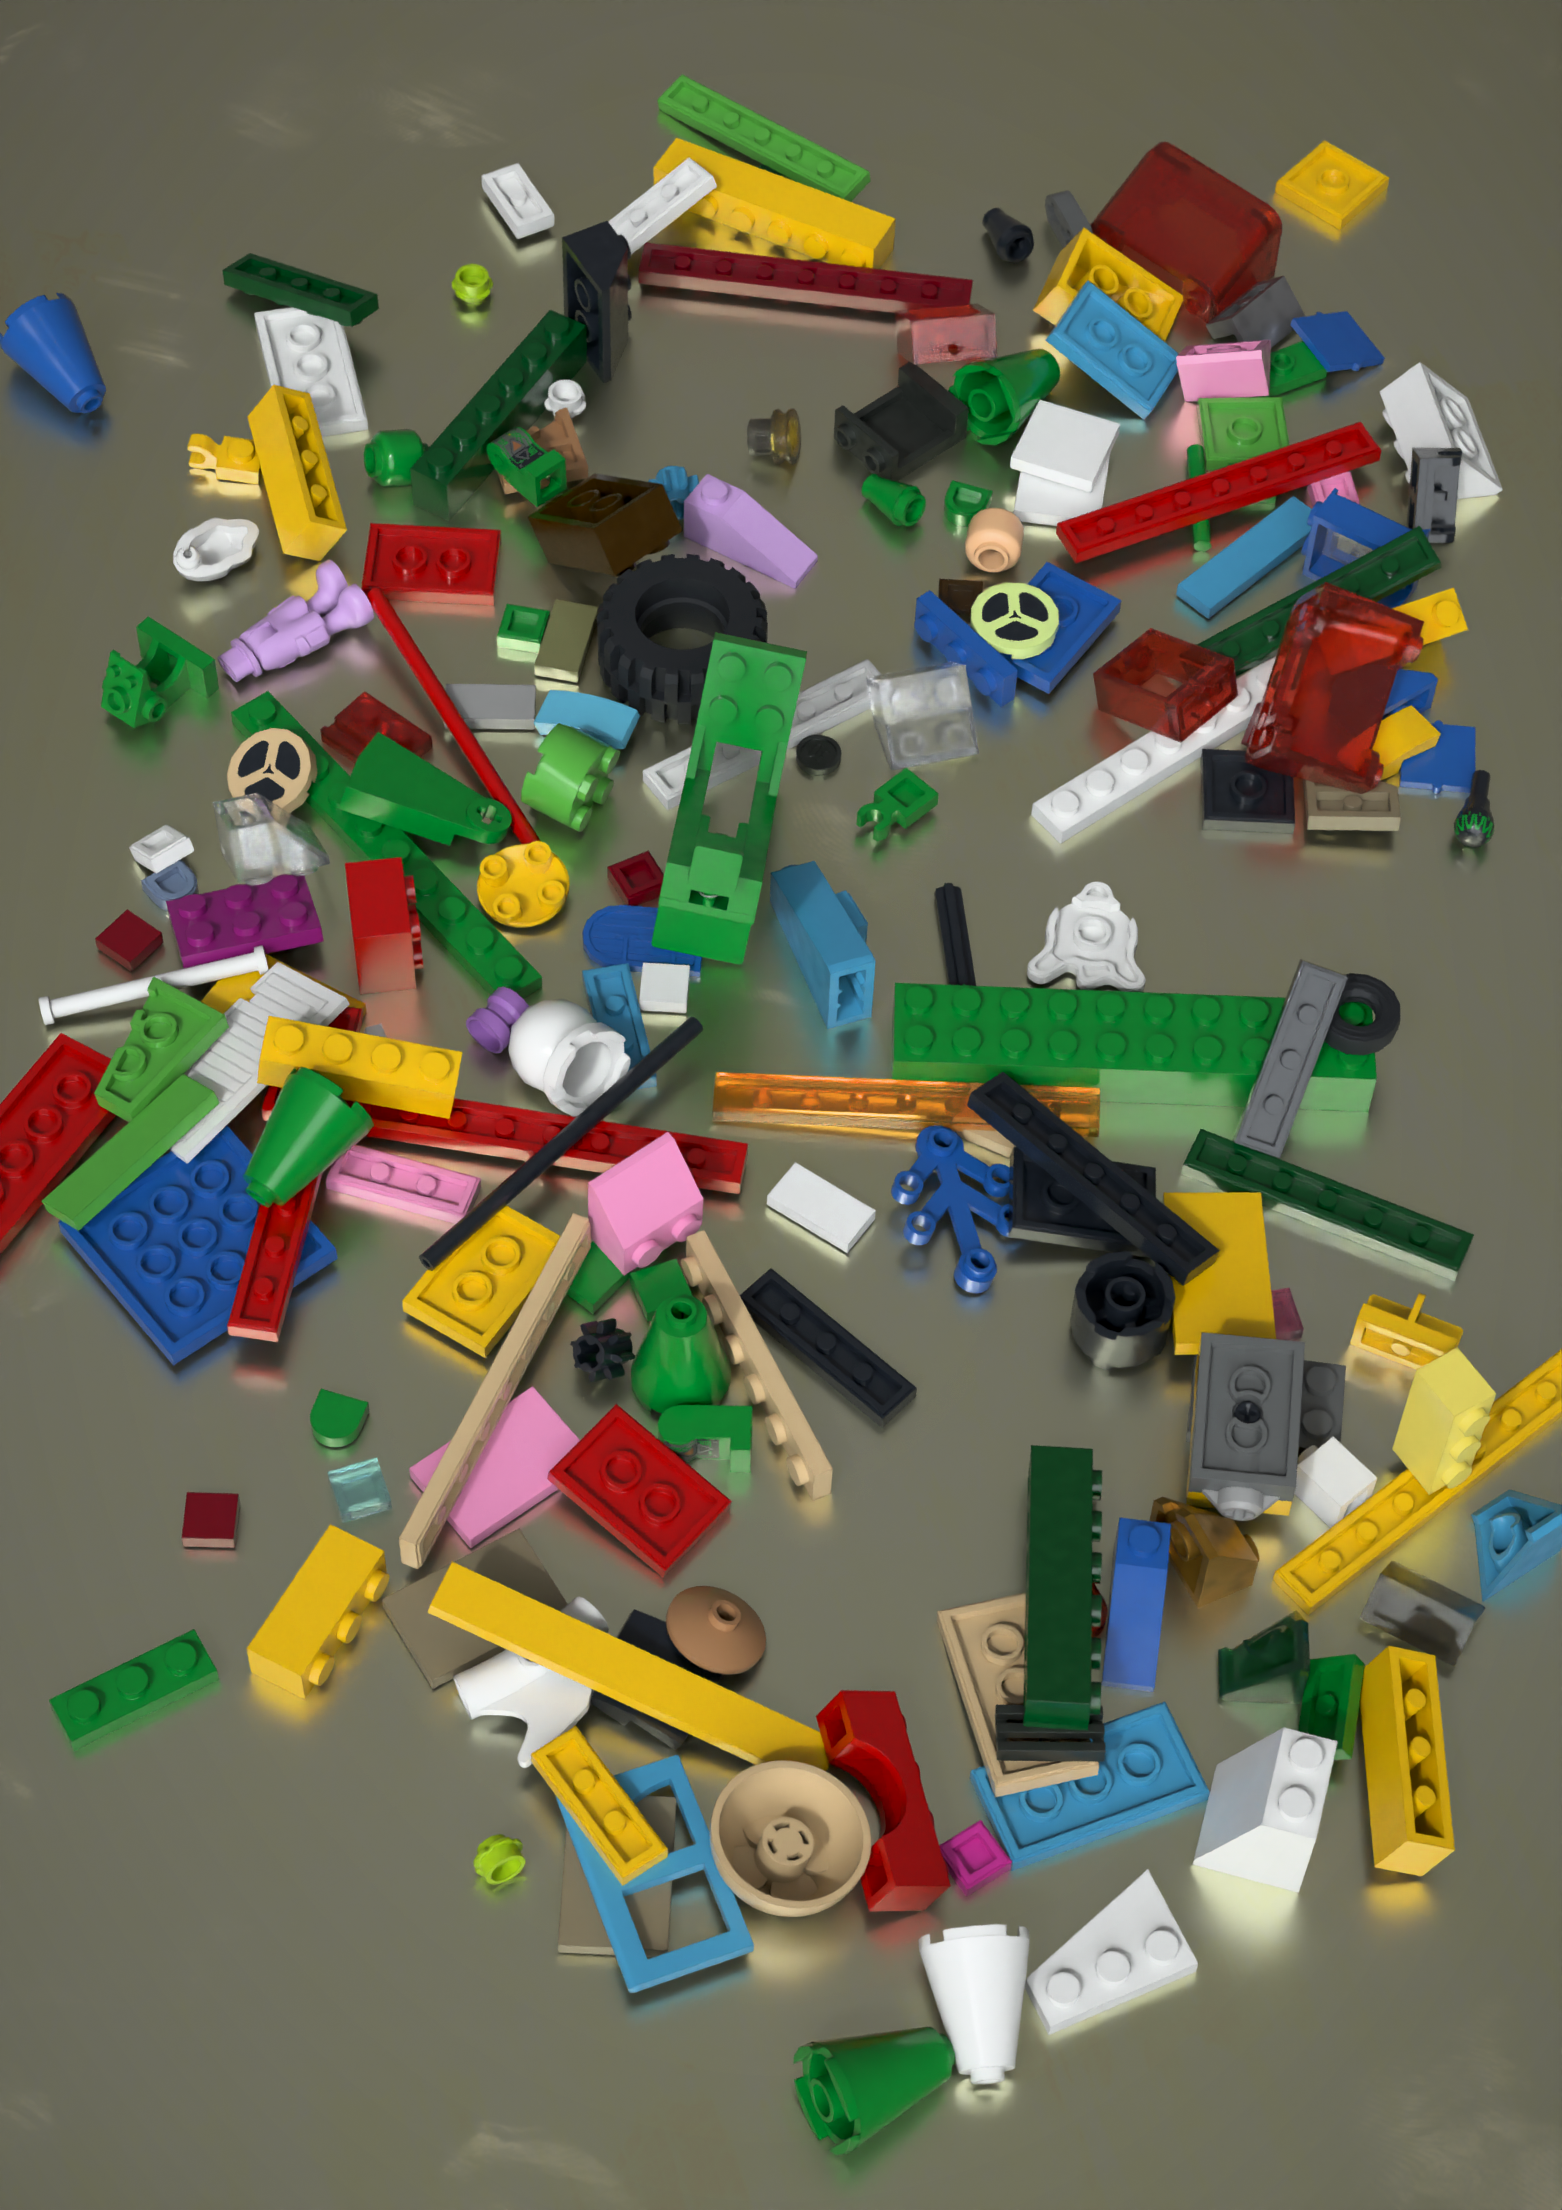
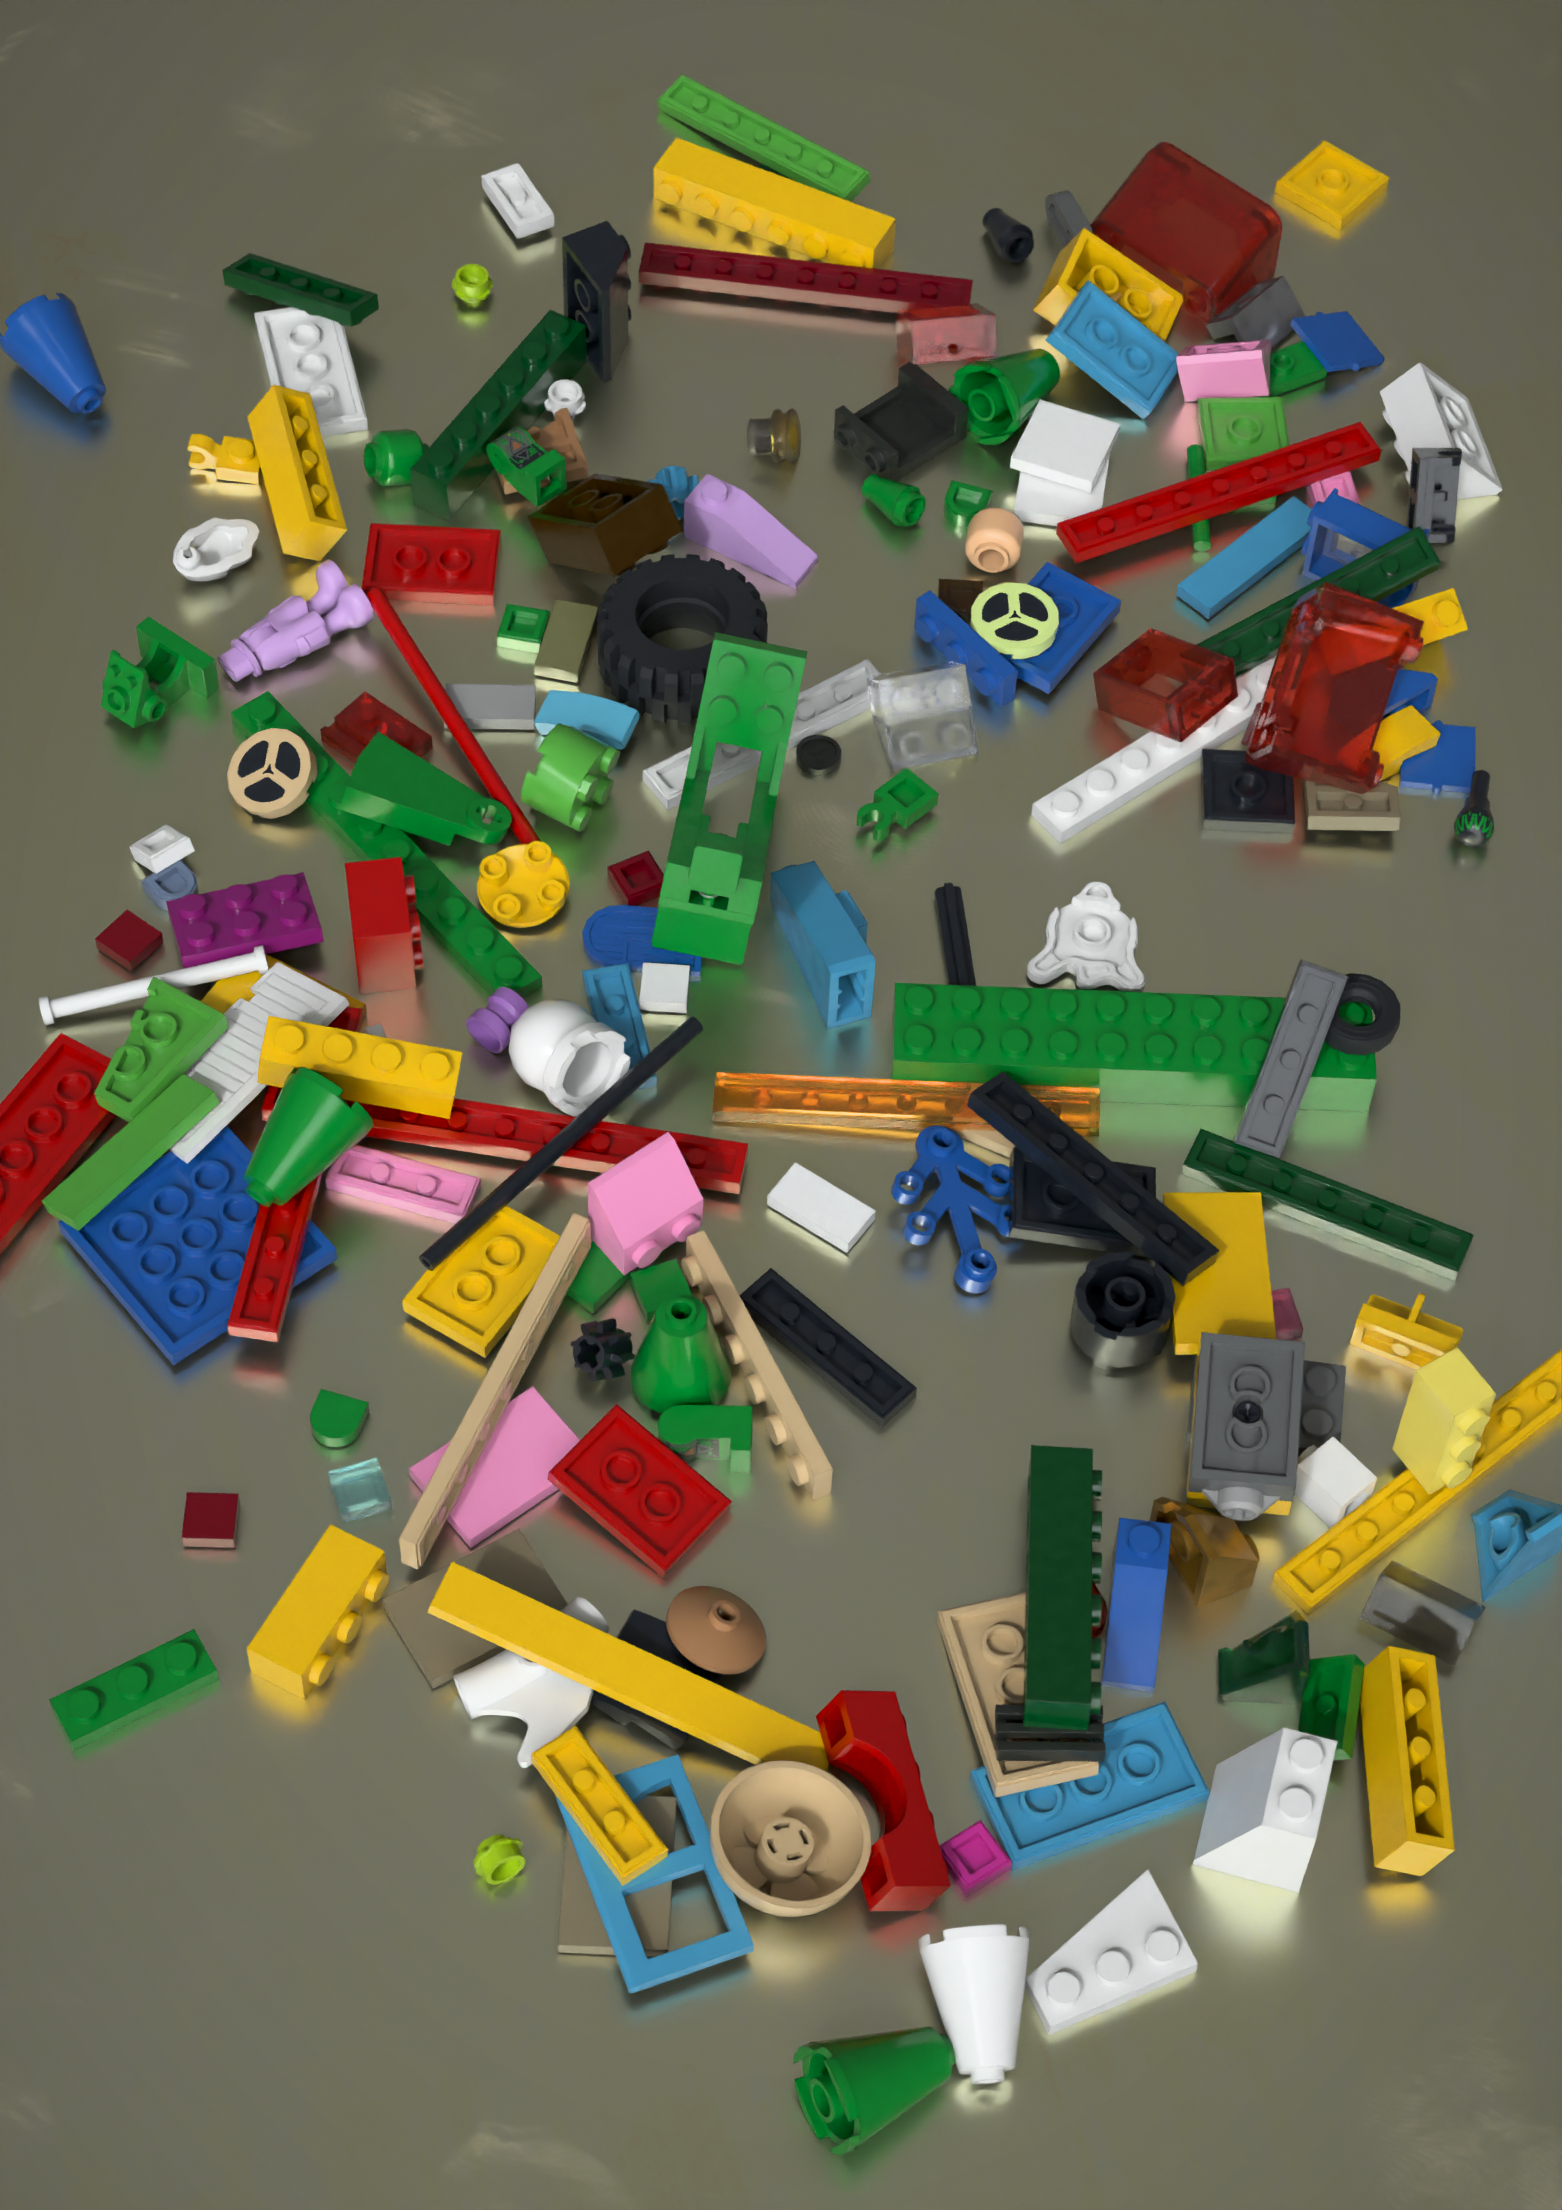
clear slope [213,793,330,885] -> none
white tile [609,157,717,254] -> none

